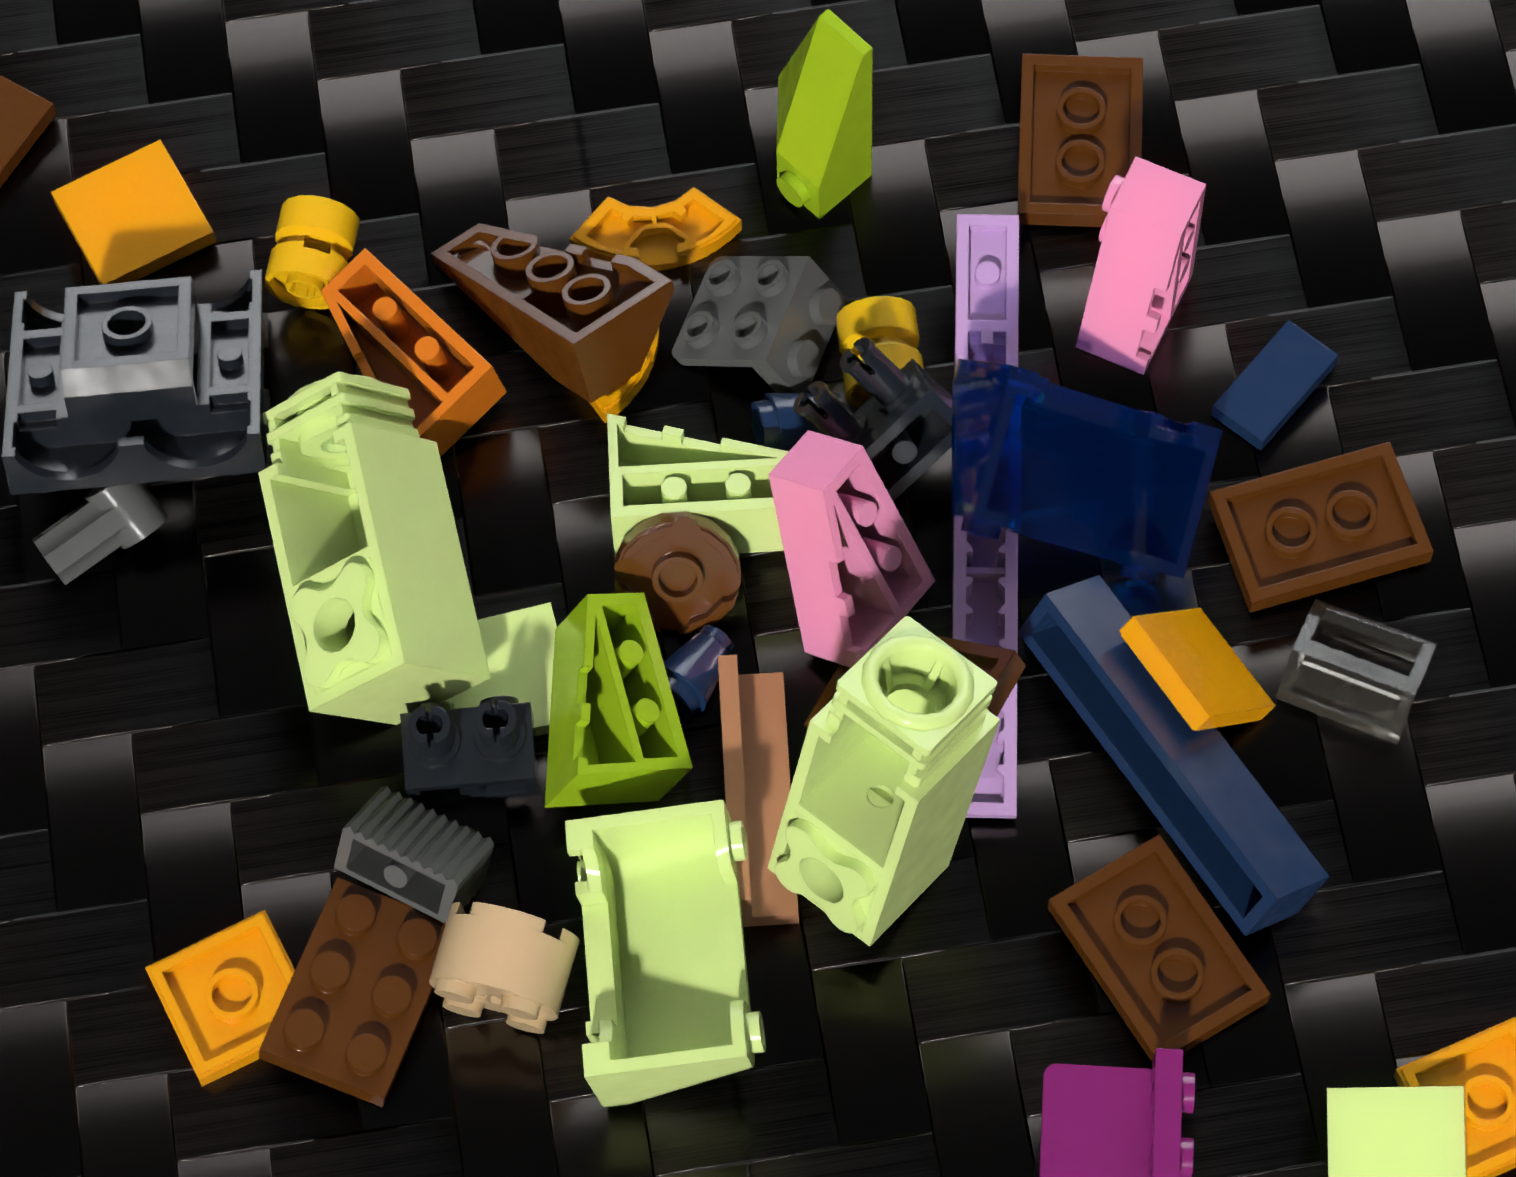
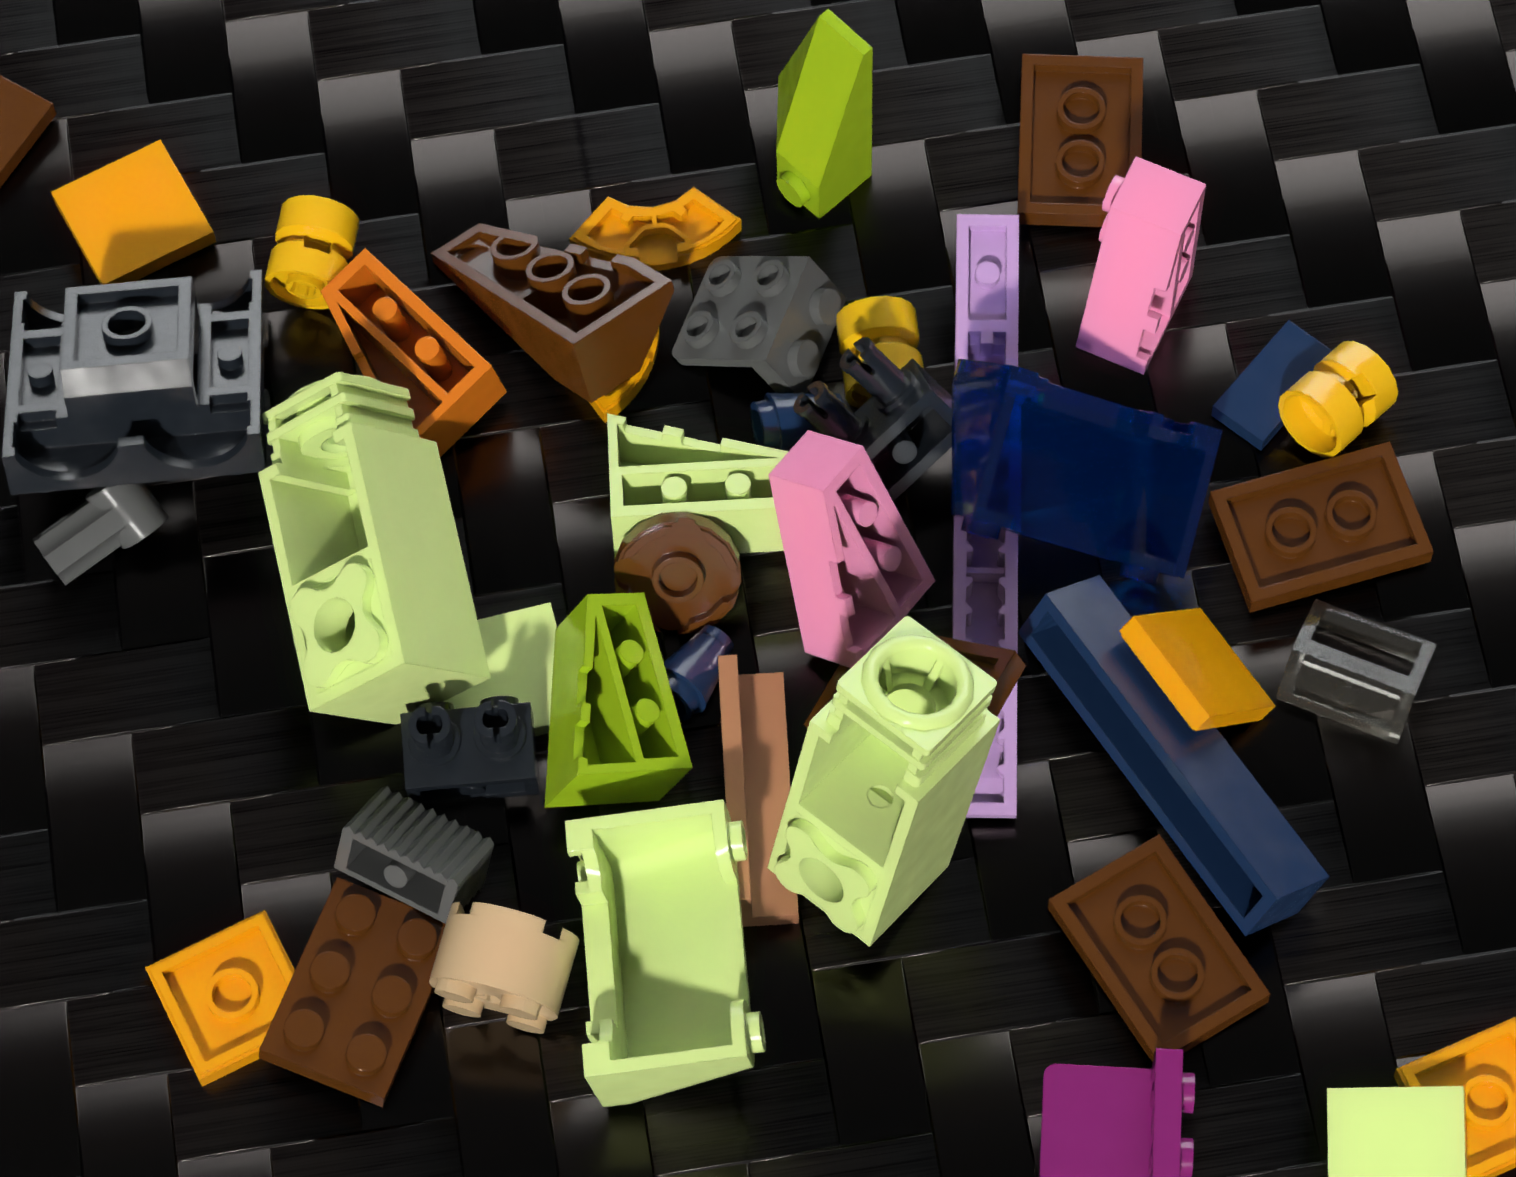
none -> yellow wheel [1278,341,1398,457]

